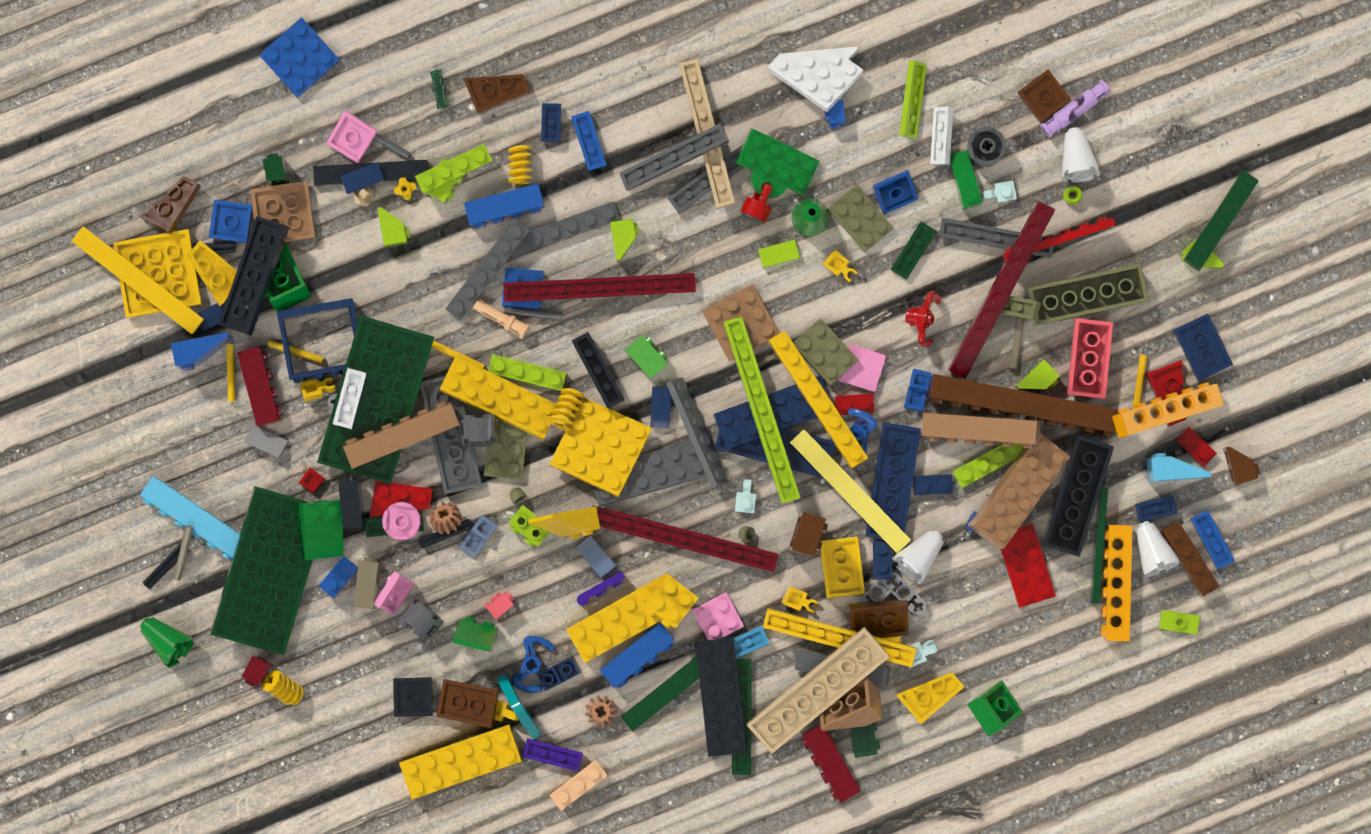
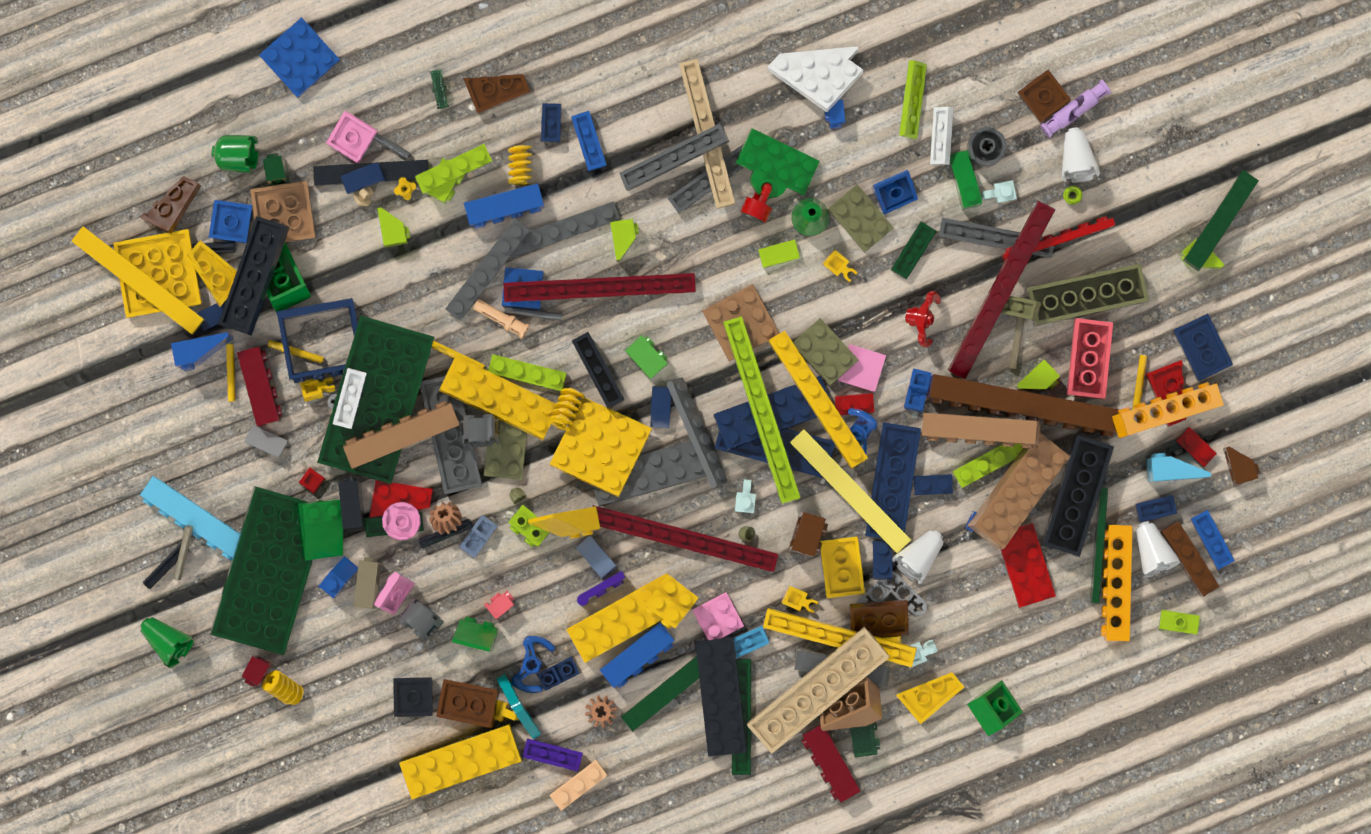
none -> green cylinder [211,134,259,174]

